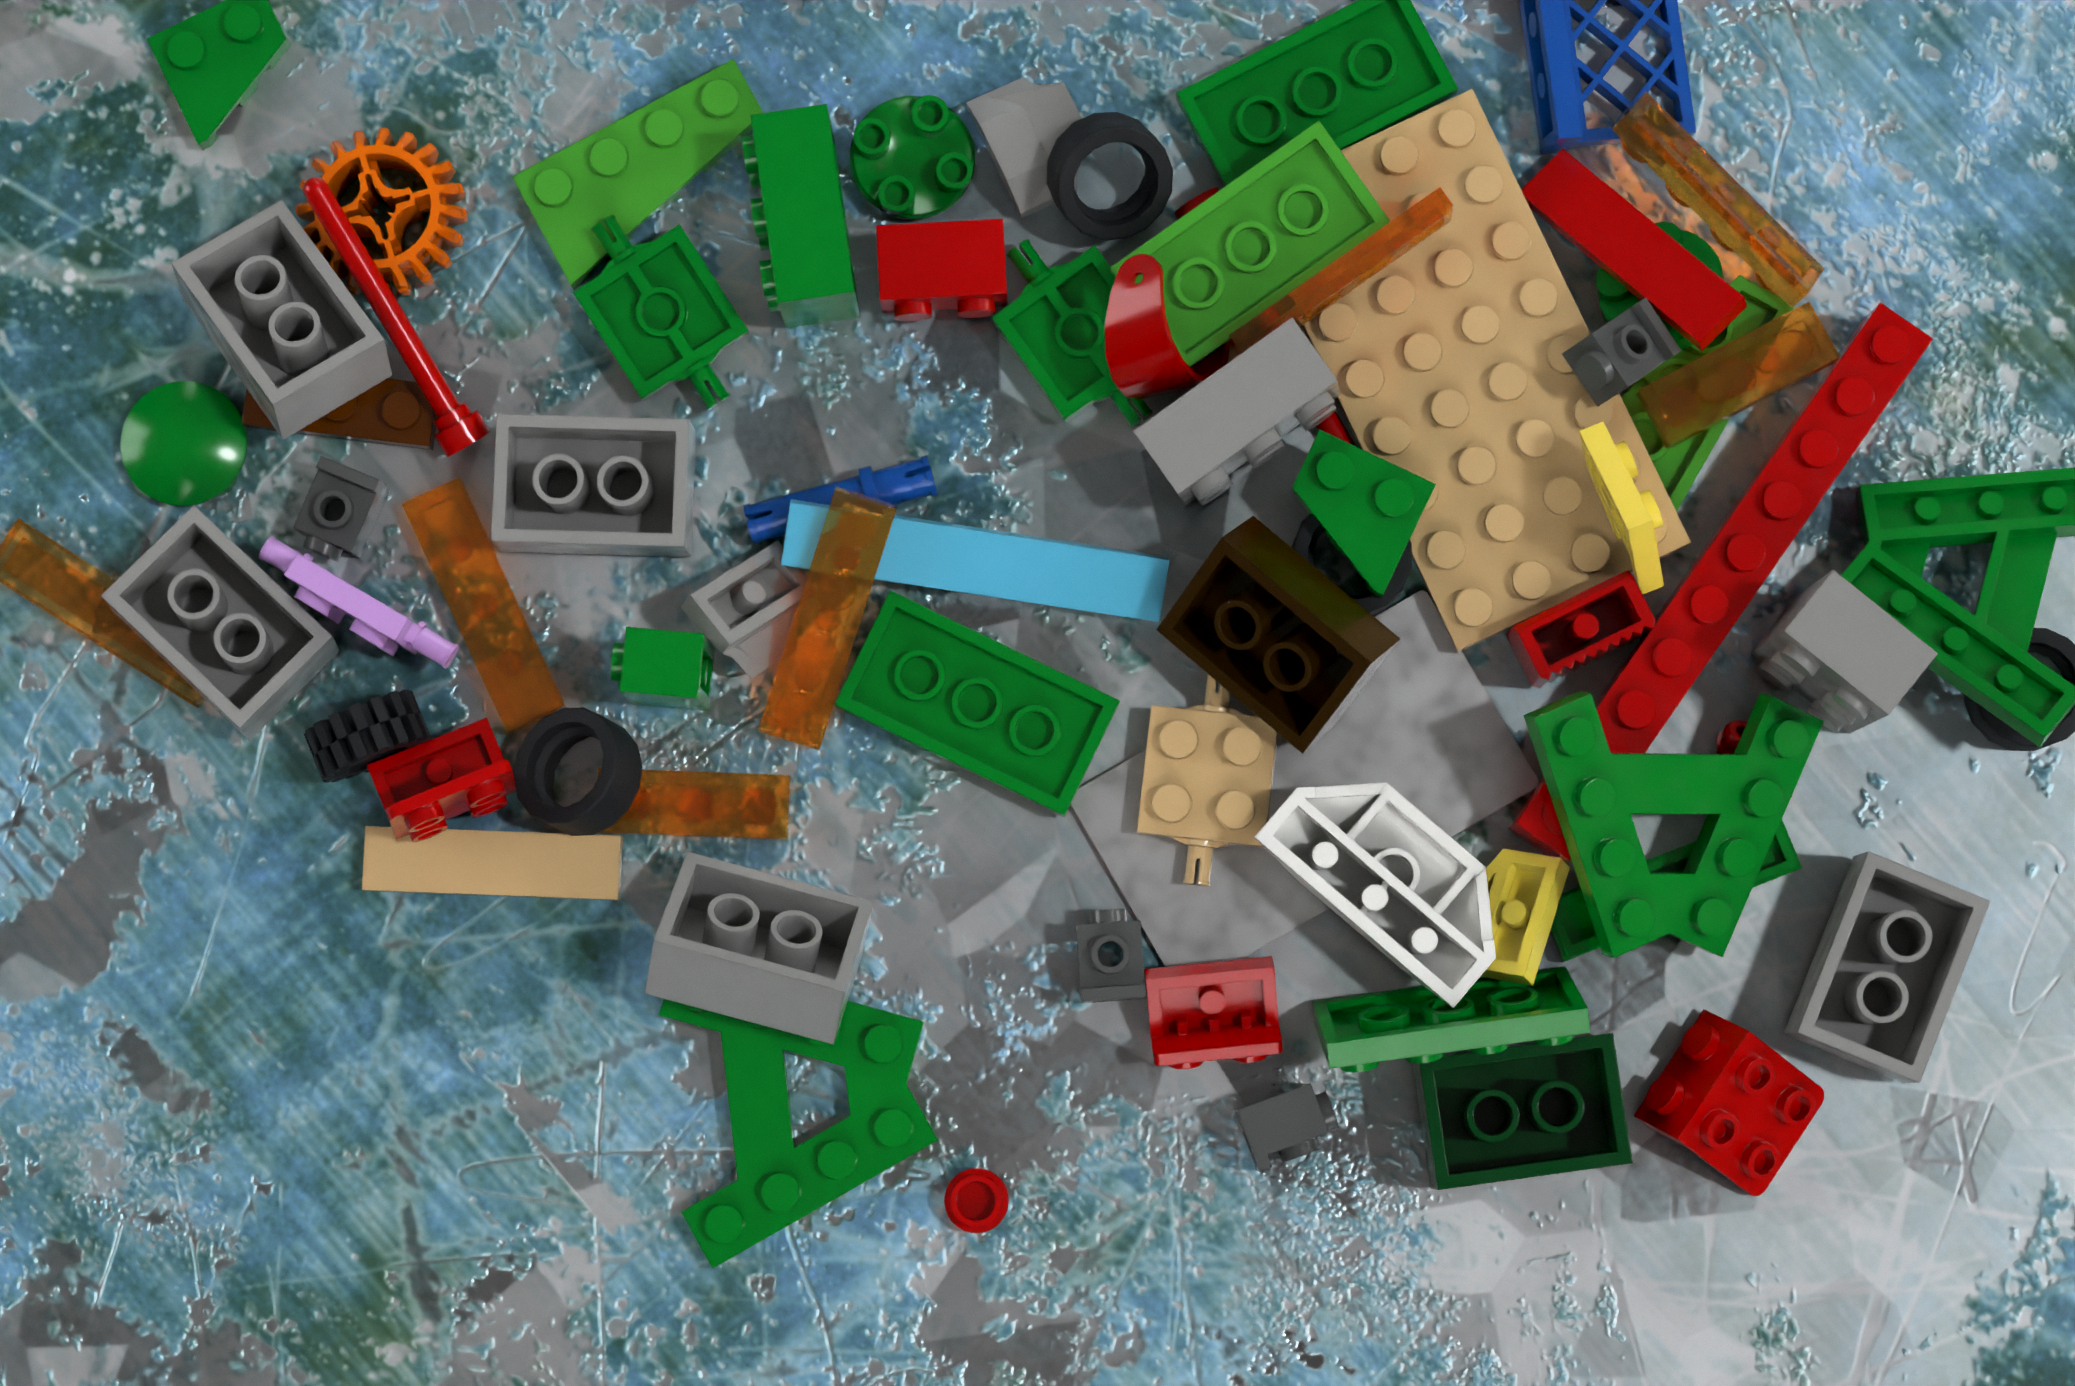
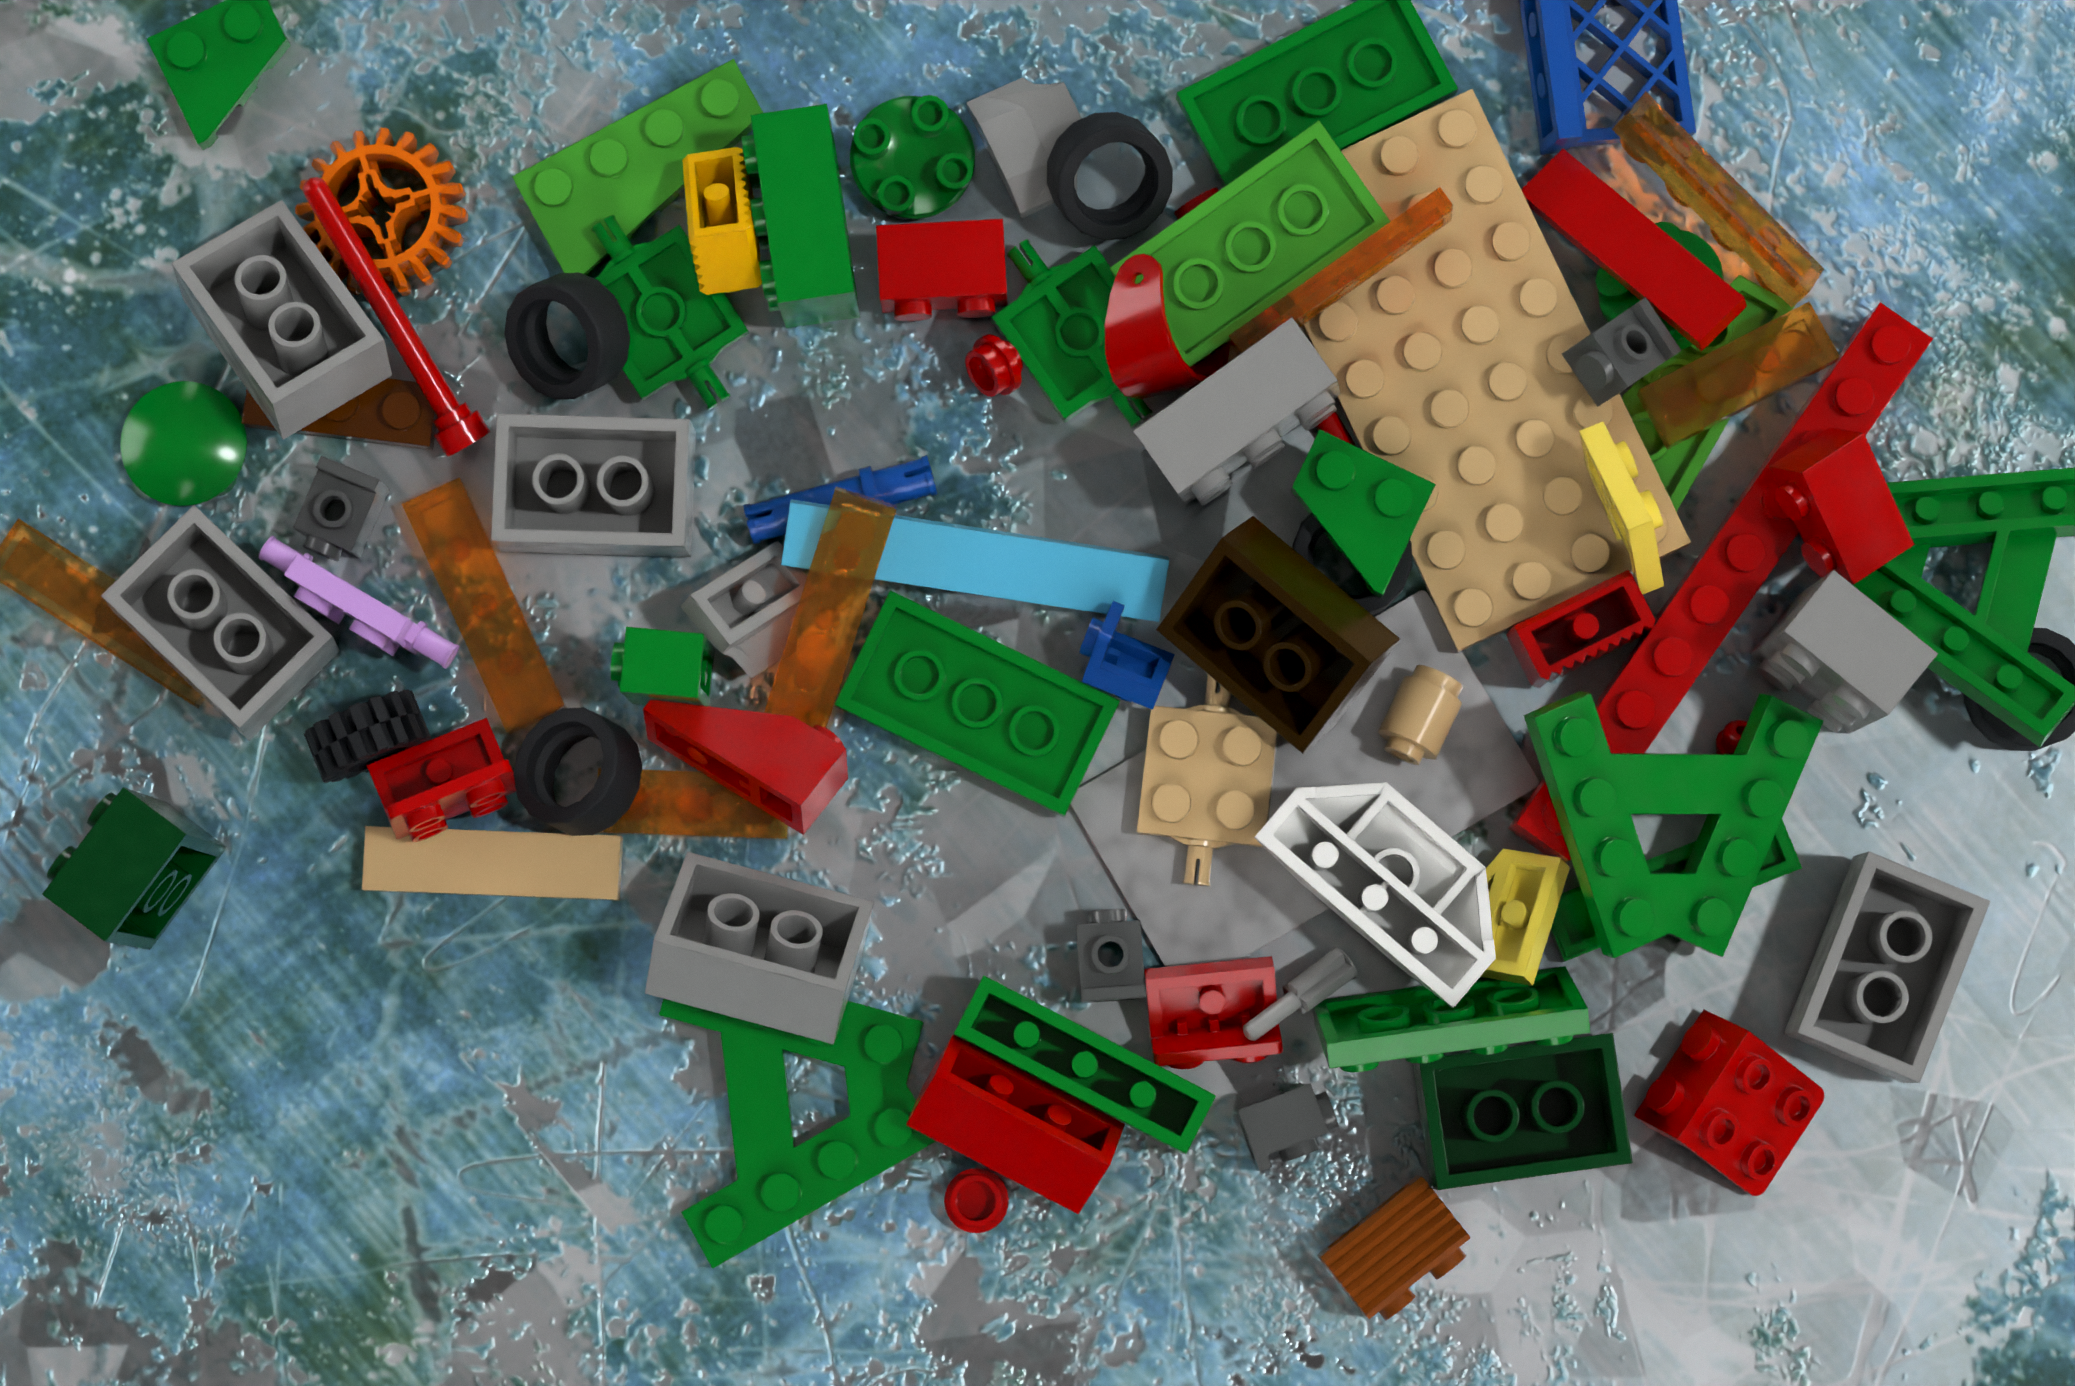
none -> dark green brick [42,787,227,950]
none -> black tyre [504,272,630,400]
none -> red slope [643,699,848,835]
none -> yellow brick [682,147,762,295]
none -> red brick [906,1035,1125,1214]
none -> green brick [954,975,1216,1154]
none -> red plate [965,334,1023,397]
none -> blue bracket [1079,601,1175,710]
none -> light grey axle [1243,947,1357,1041]
none -> dark orange brick [1317,1175,1471,1320]
none -> tan brick [1378,665,1463,765]
none -> red brick [1769,427,1914,585]

